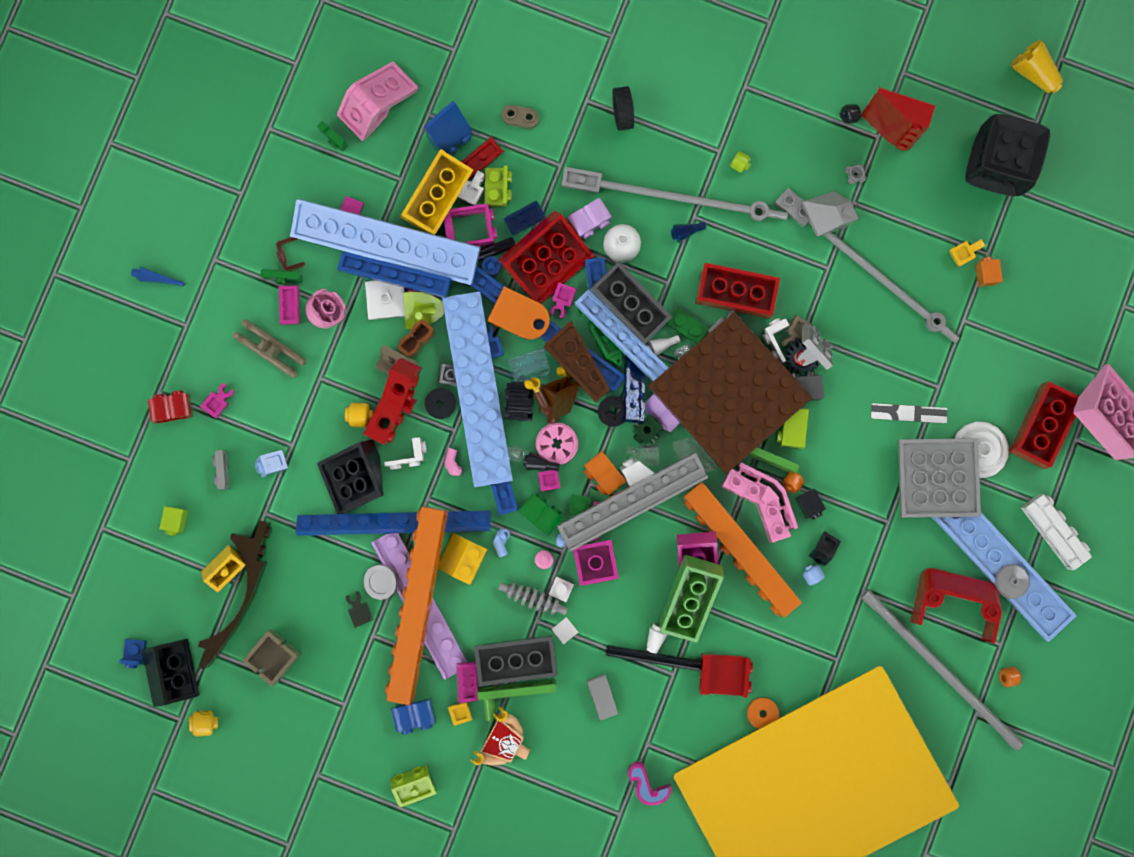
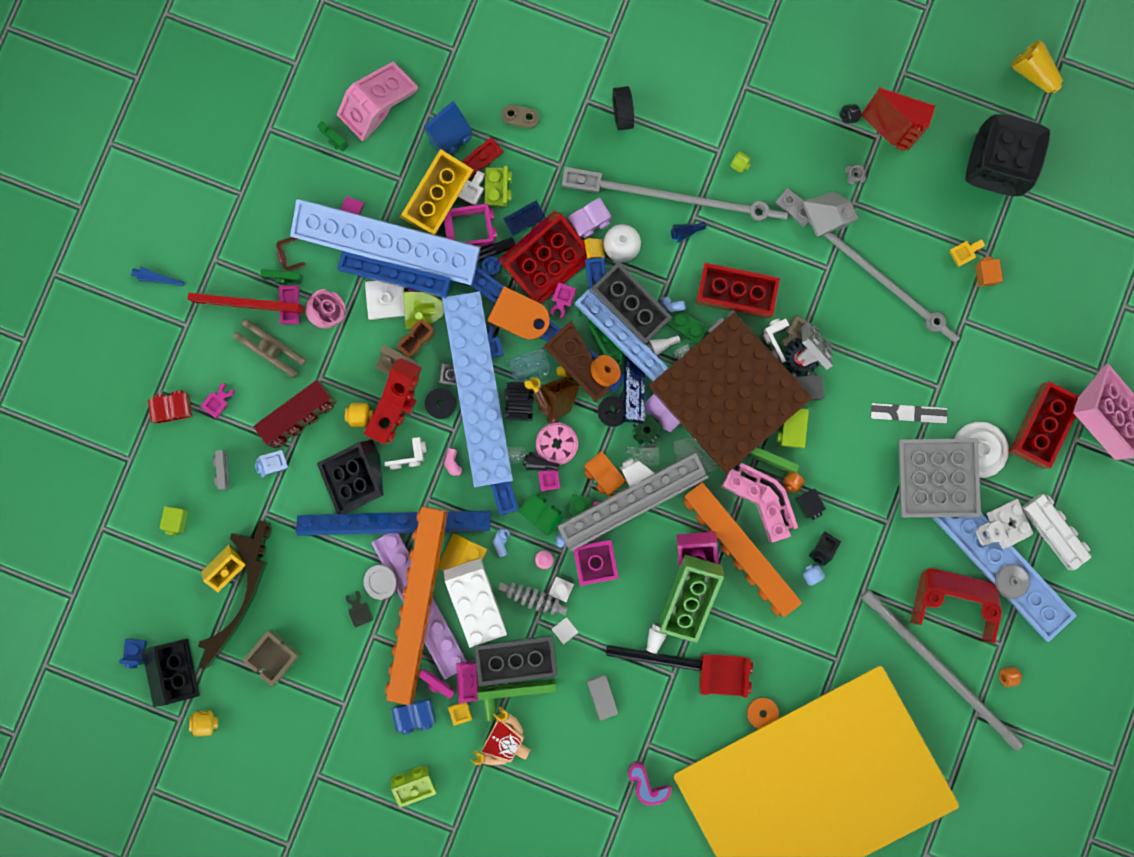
none -> red tile [187,293,305,314]
none -> dark red brick [253,380,337,448]
none -> dark pink plate [418,668,455,699]
none -> white brick [444,558,507,647]
none -> yellow tile [584,238,605,259]
none -> orange piece [590,355,621,387]
none -> light blue arm [660,297,686,312]
none -> white plate [976,499,1034,549]

